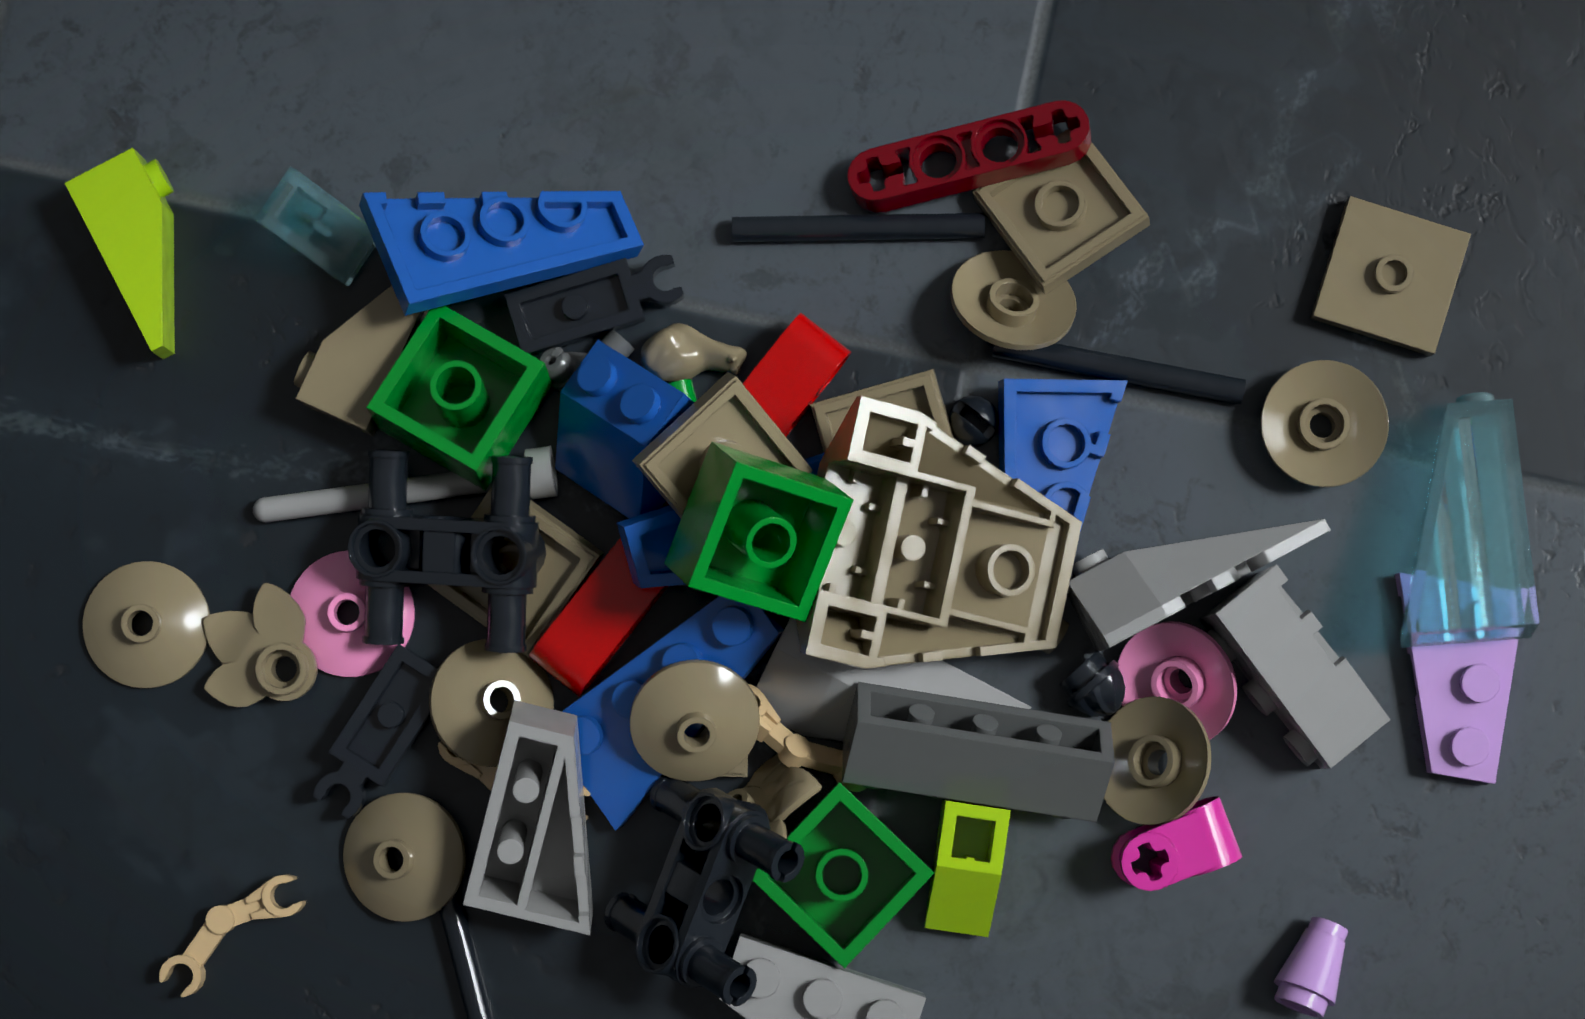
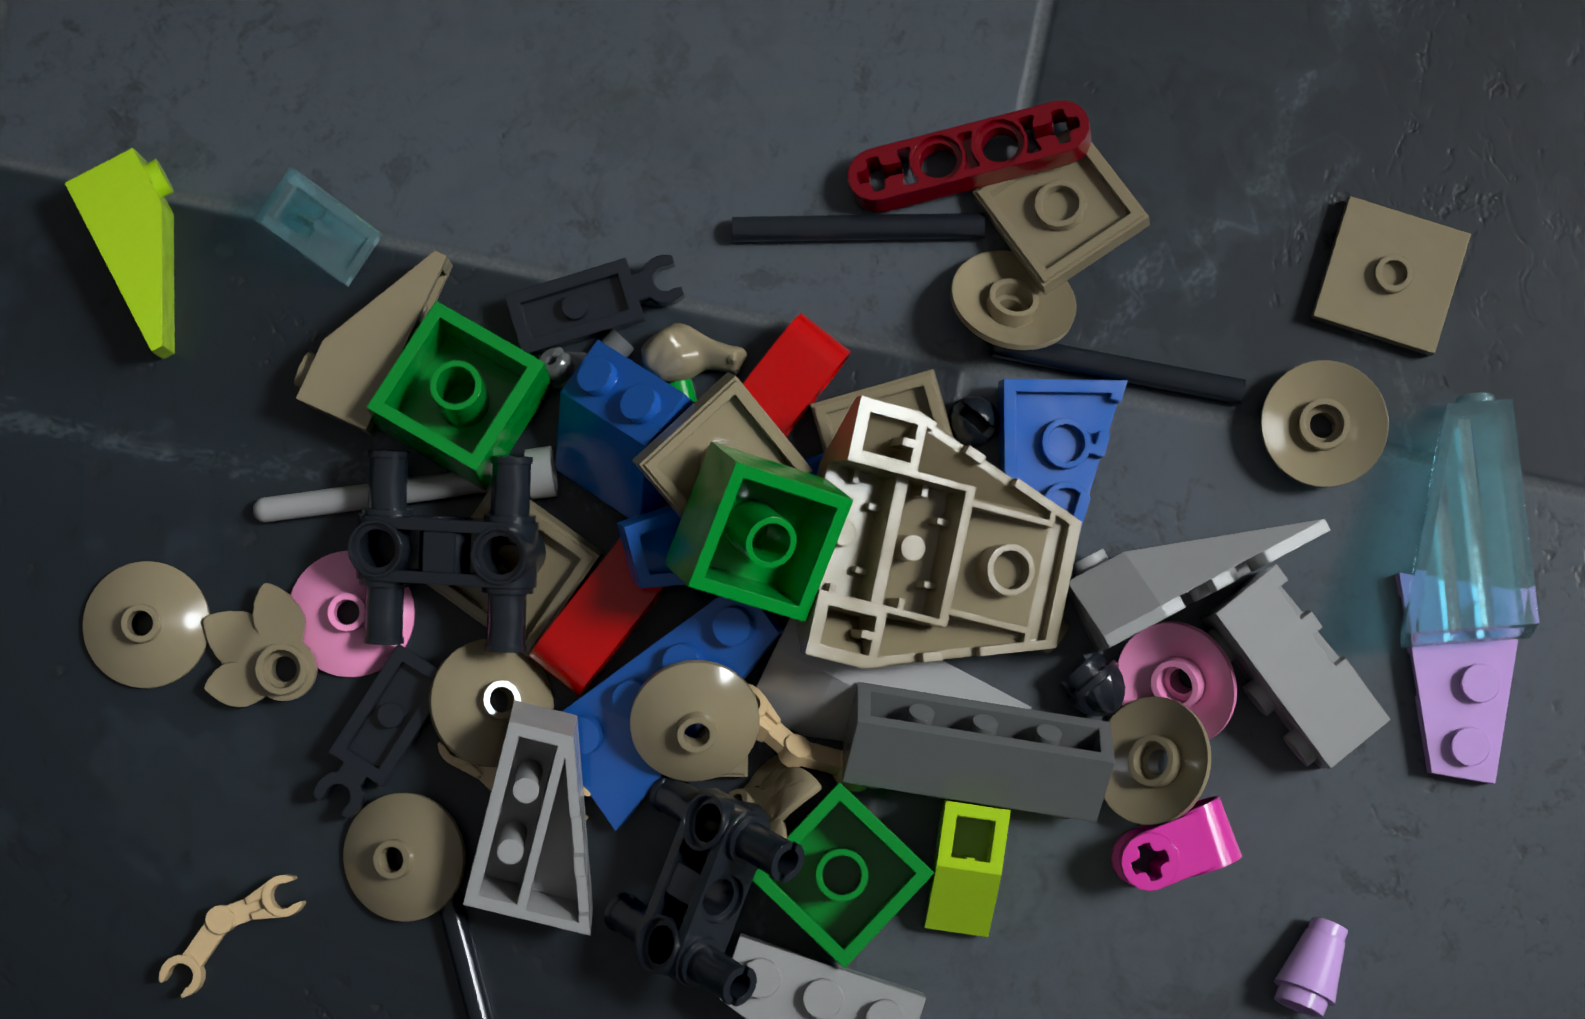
blue wing [359,191,644,316] -> none

